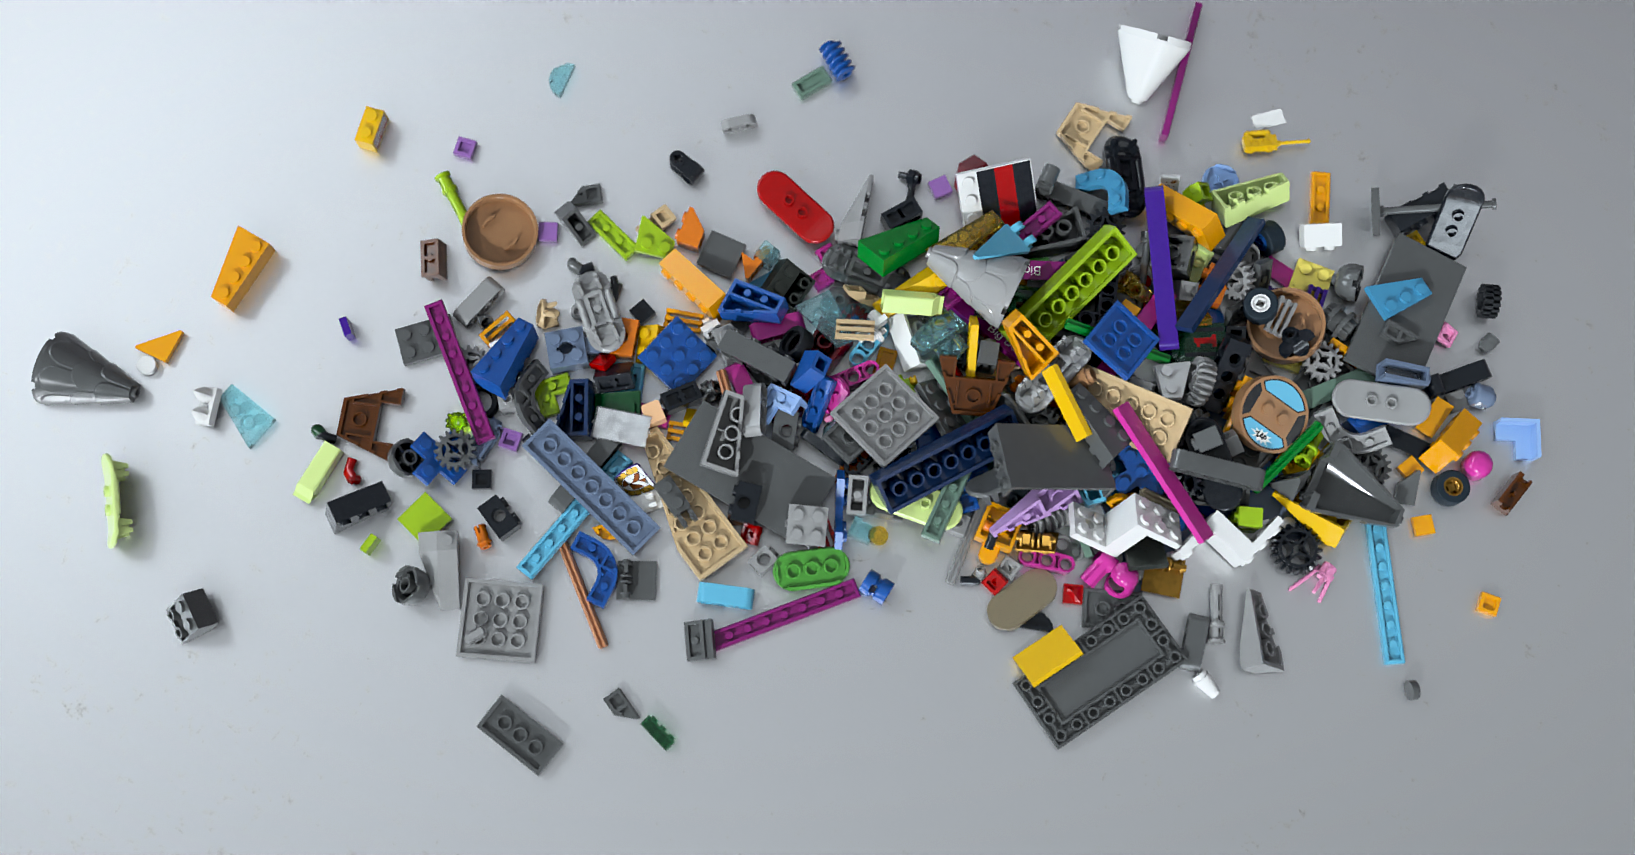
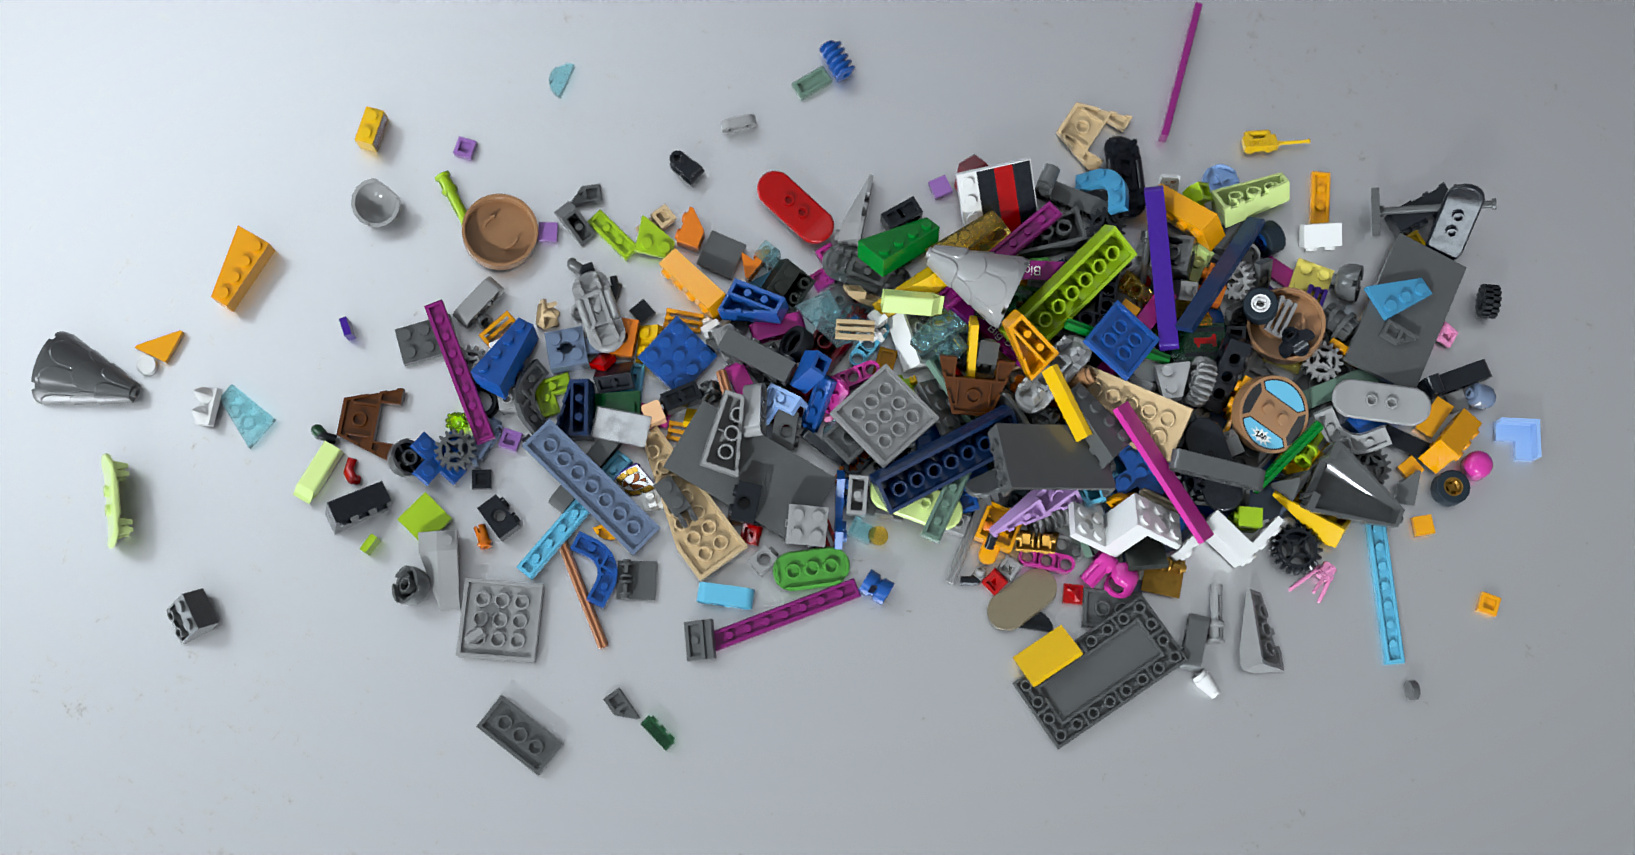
hinge [420,238,447,281] -> none
black piece [898,169,922,200] -> none
medium azure flag [973,221,1037,260] -> none
white cone [1118,25,1192,104] -> none
dark grey brick [1190,425,1223,453] -> none
white sticker [1251,108,1286,130] -> none
sand blue window [1375,358,1431,390] -> none
dark grey hose [1478,332,1500,353] -> none
reddish brown hinge [1490,471,1532,516] -> none
none -> light grey cylinder [351,178,400,227]

